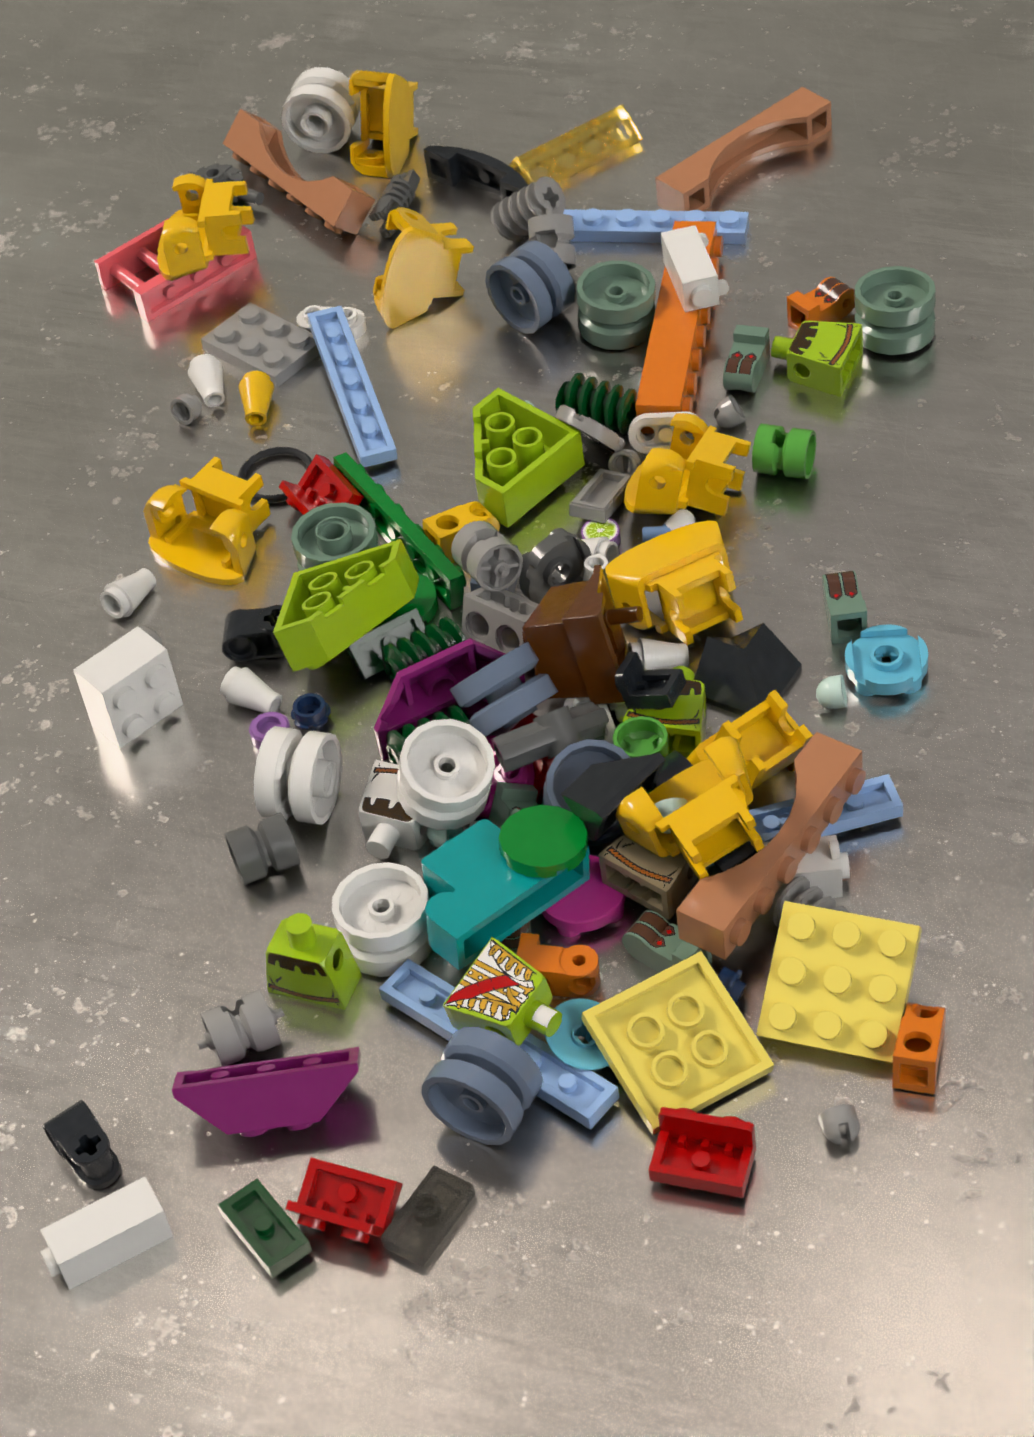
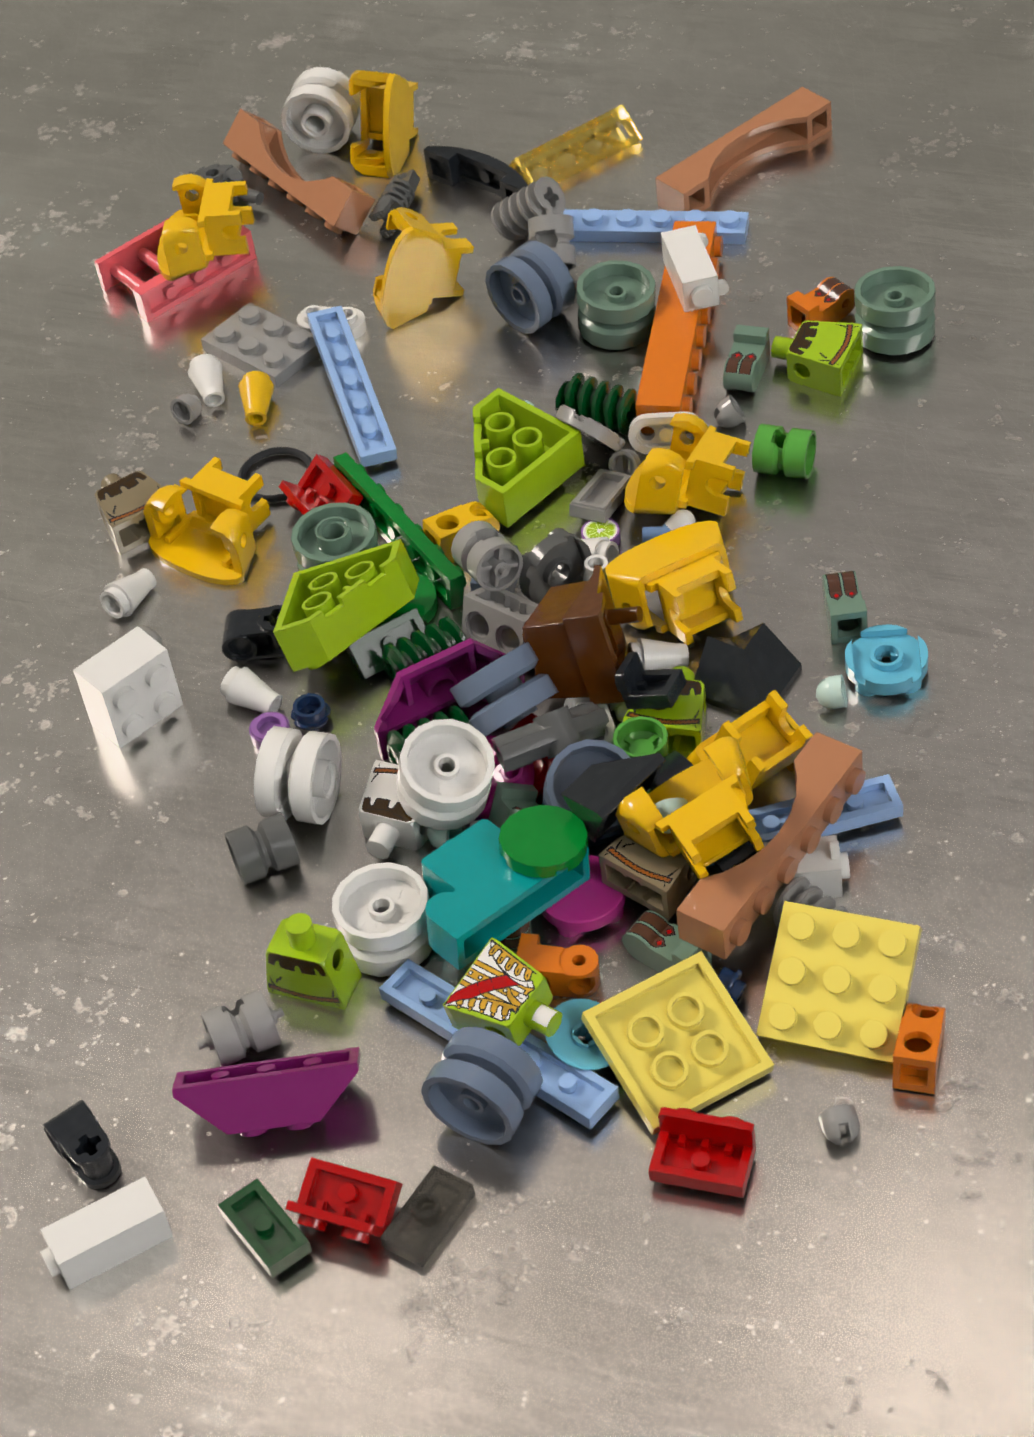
none -> dark tan torso [94,471,163,555]

